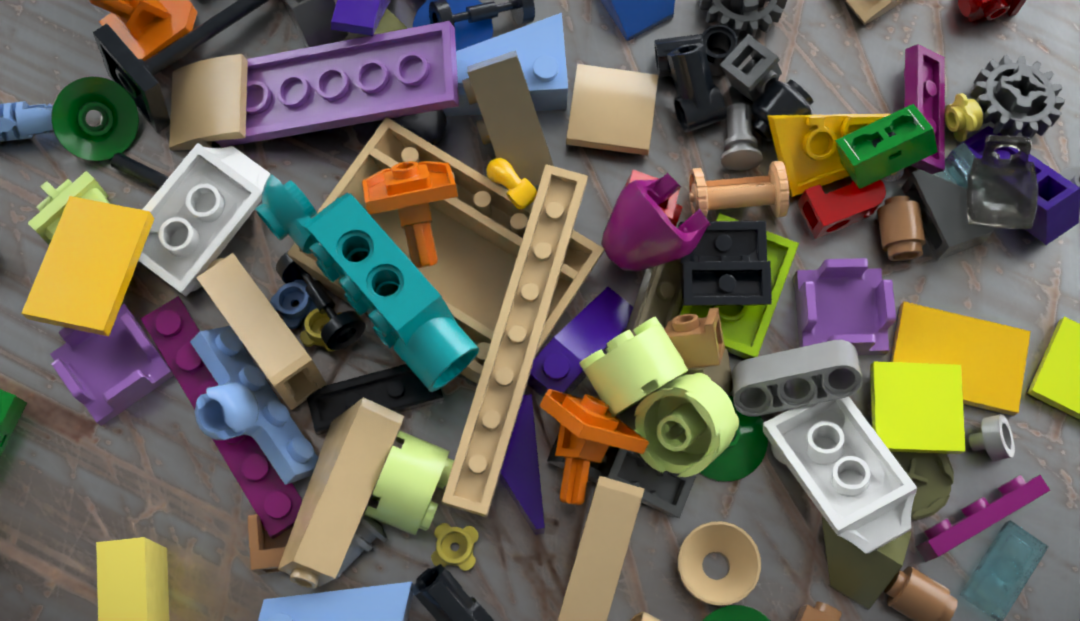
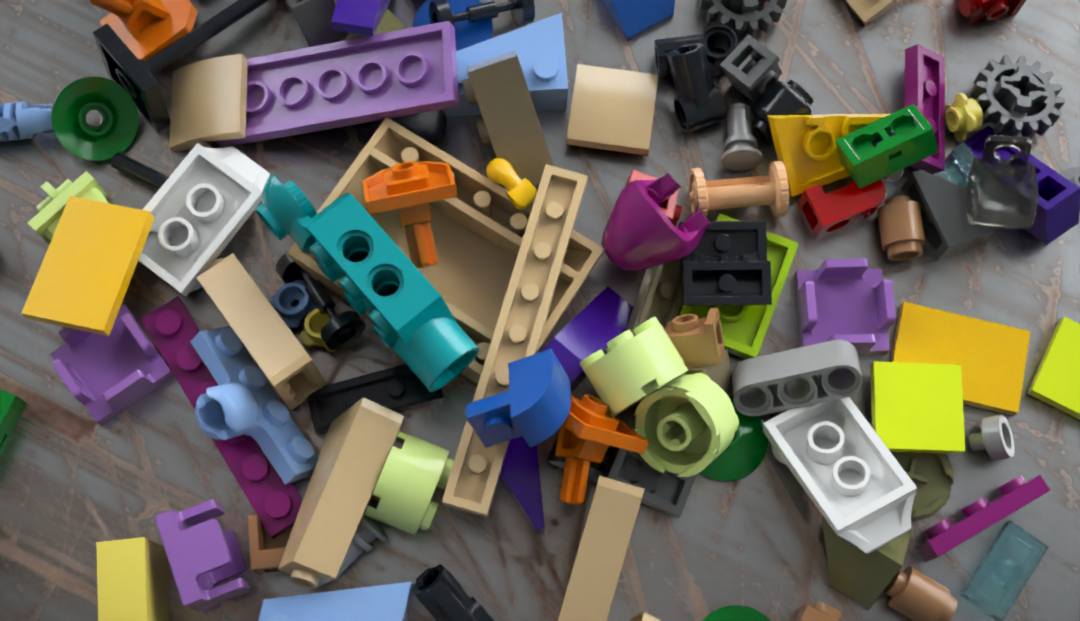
light yellow plate [431,523,479,571] -> none
tan piece [677,521,761,606] -> none
none -> medium lavender panel [154,499,251,613]
none -> blue brick [466,349,571,448]

